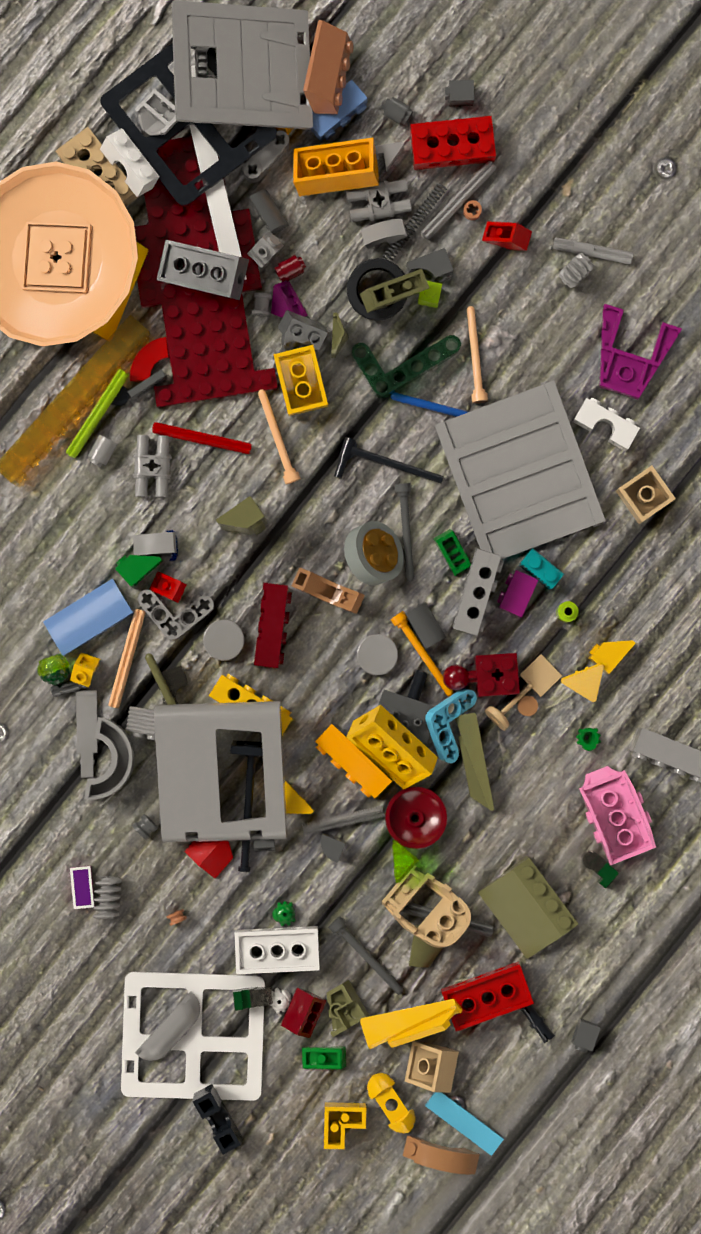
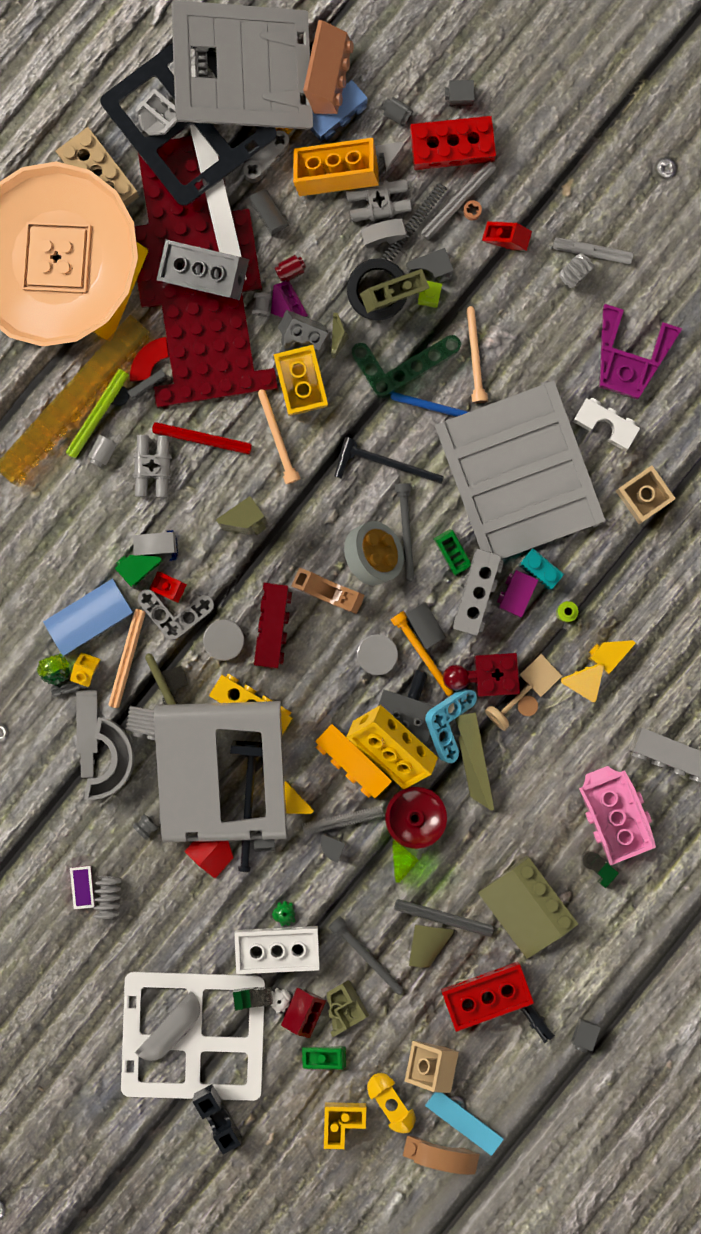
white arch [100,128,160,197] -> none
nougat bush [166,909,187,926] -> none
light grey brick [247,231,284,268] -> none
yellow wedge [360,999,462,1049] -> none
tan slope [382,865,471,948] -> none
green animal [576,728,601,751] -> none

